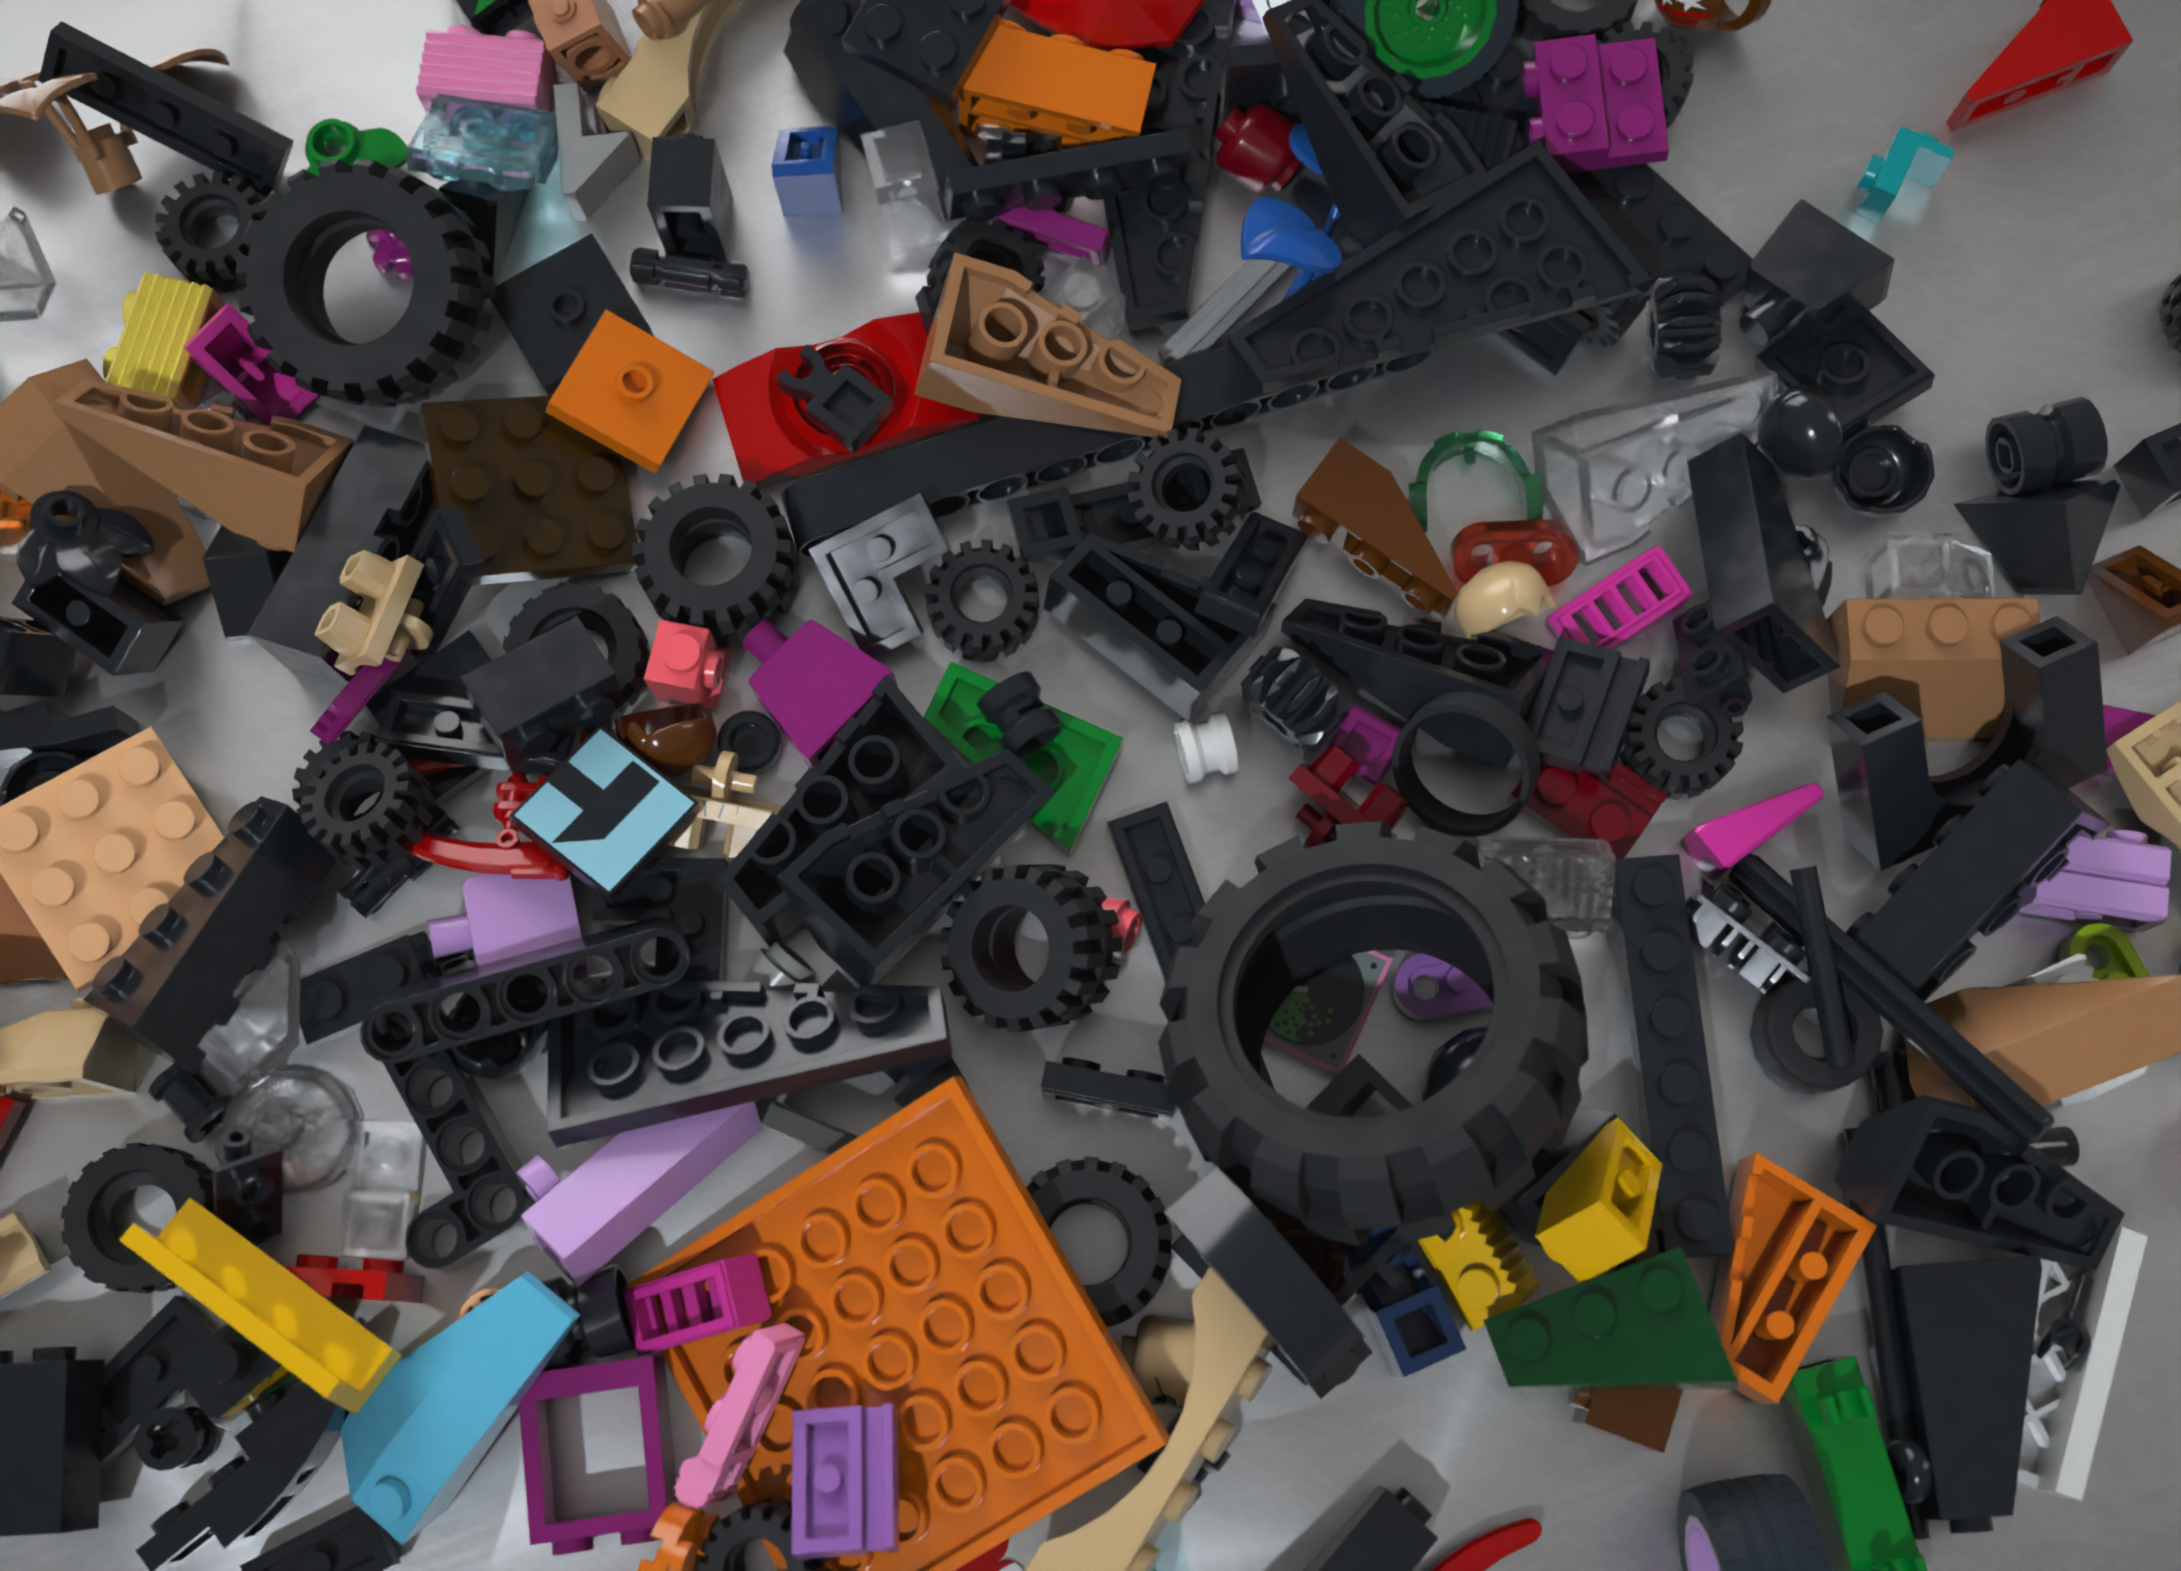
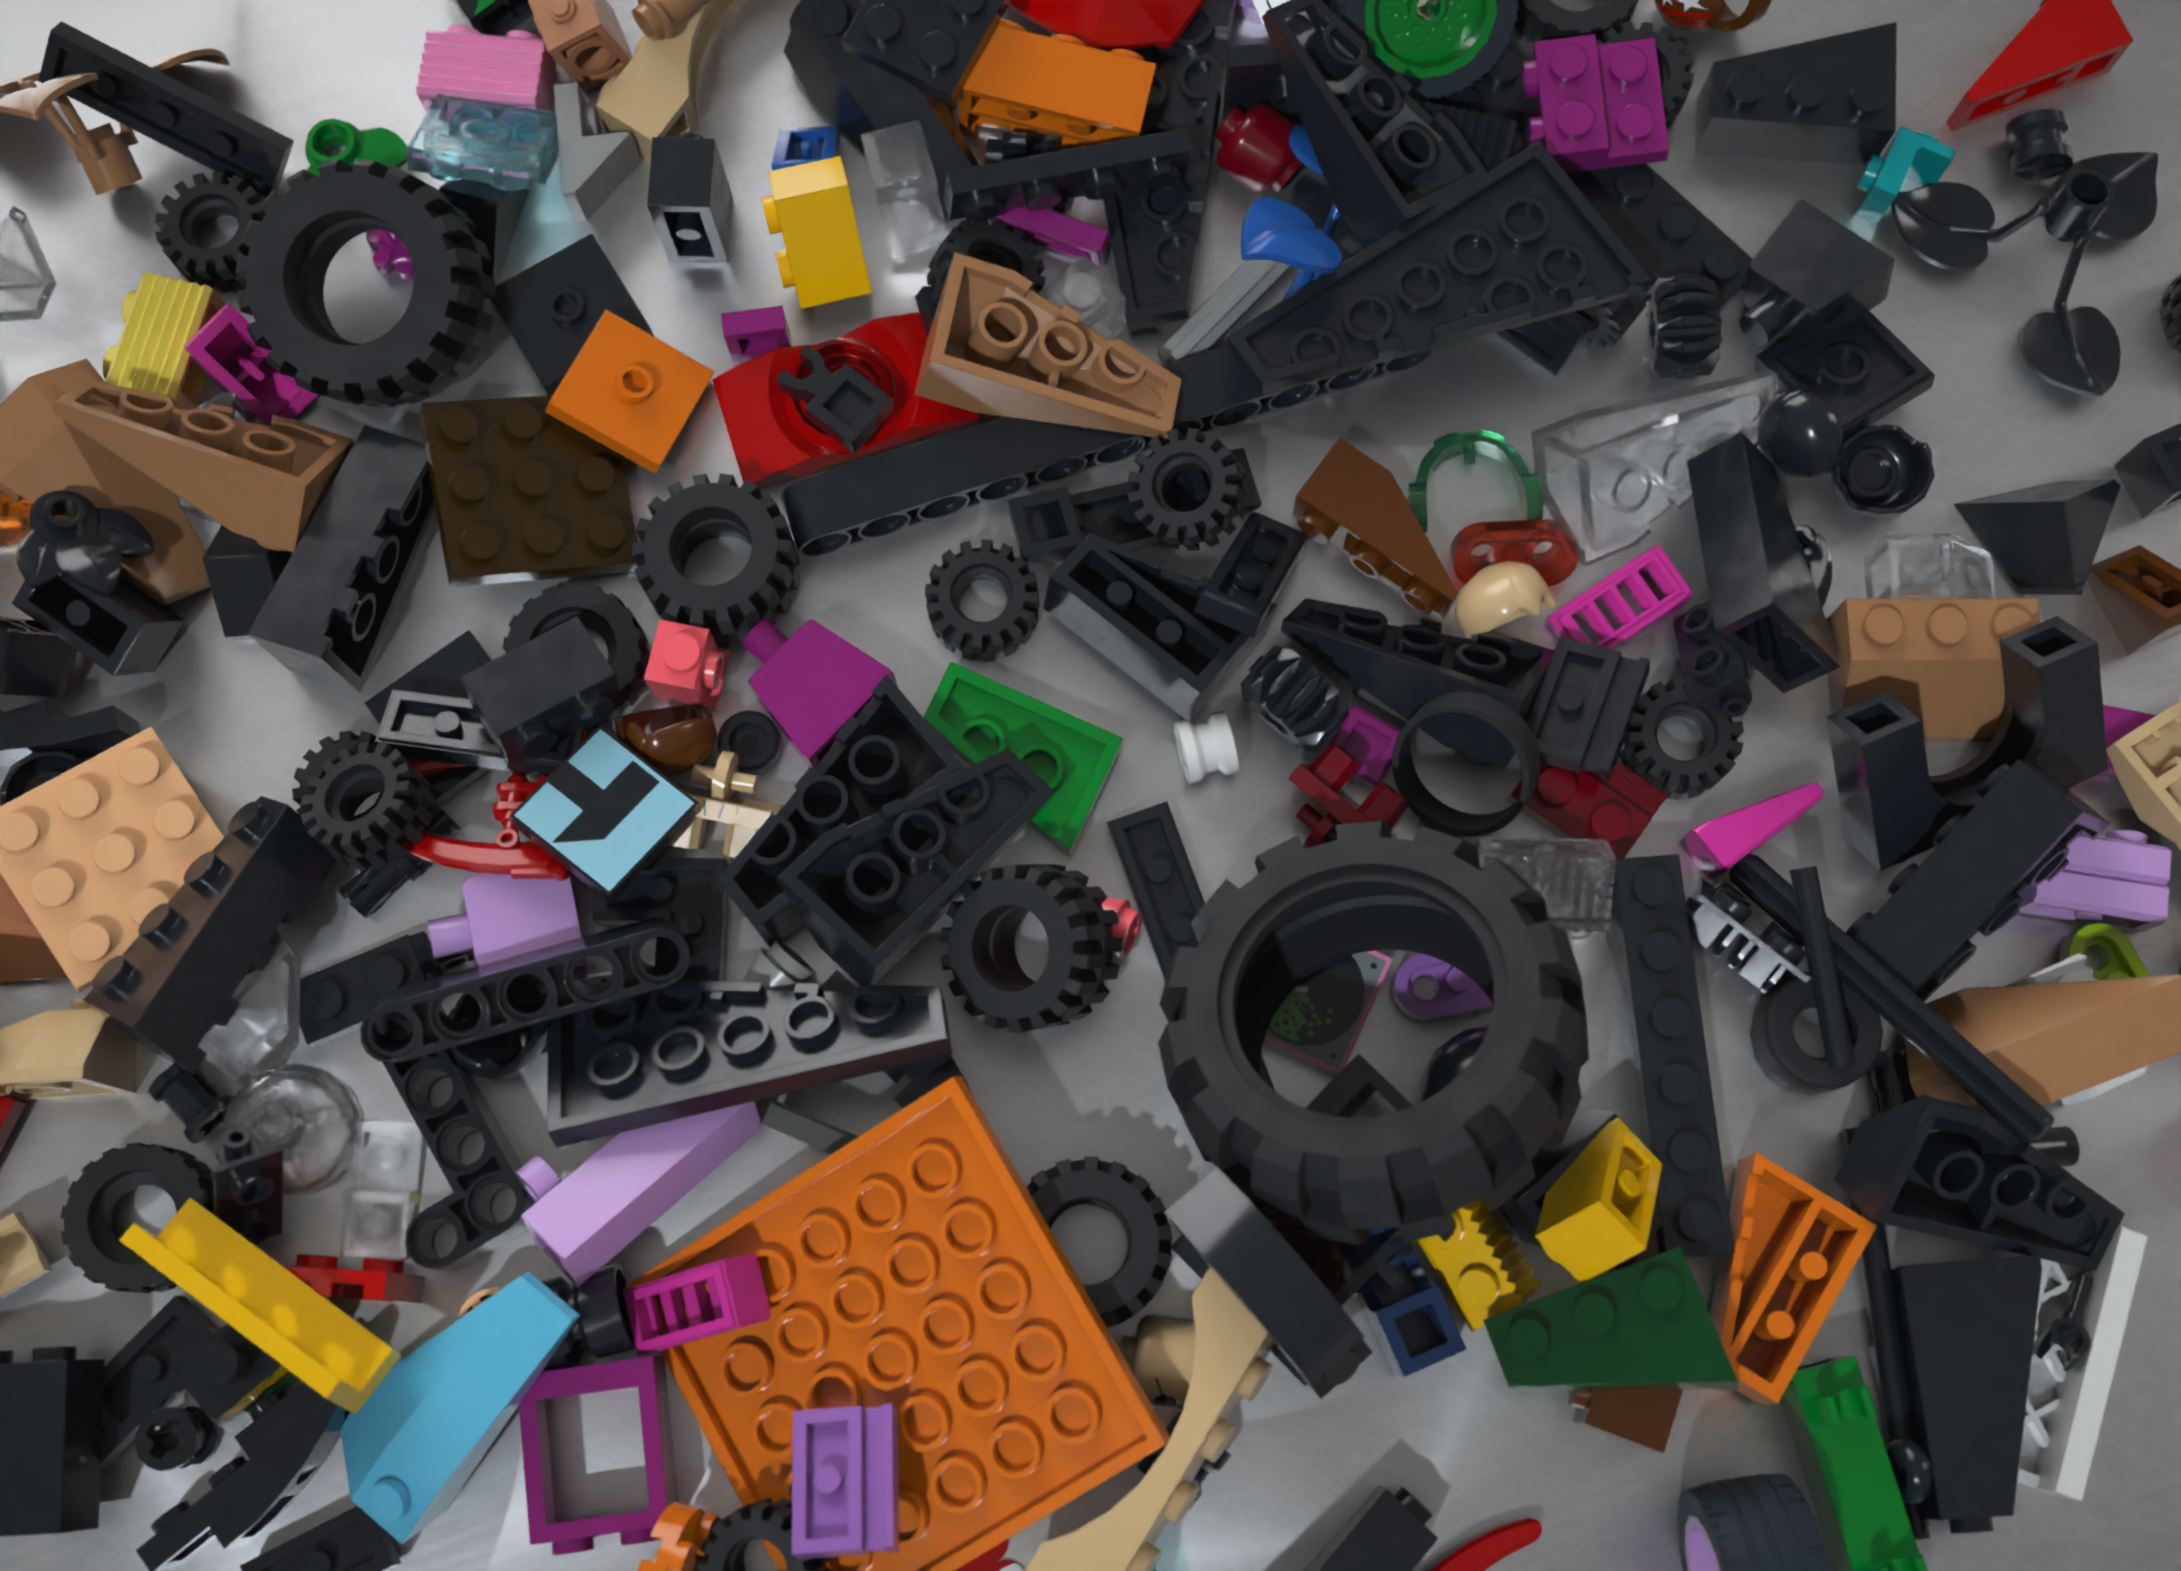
magenta tile [310,648,412,745] -> none
tan hips [314,550,433,676] -> none
black tile [410,505,485,659] -> none
black axle [630,247,750,299] -> none
bright pink hinge [673,1323,806,1510] -> none
plate [808,492,951,658] -> none
black wheel [977,671,1064,759] -> none
black plate [1041,1057,1175,1122] -> none
black wheel [1985,397,2108,495] -> none
none -> magenta tile [721,306,792,361]
none -> yellow brick [761,156,872,309]
none -> black wedge [1695,22,1897,166]
none -> black plant [1891,152,2158,397]
none -> black wheel [2005,109,2073,181]

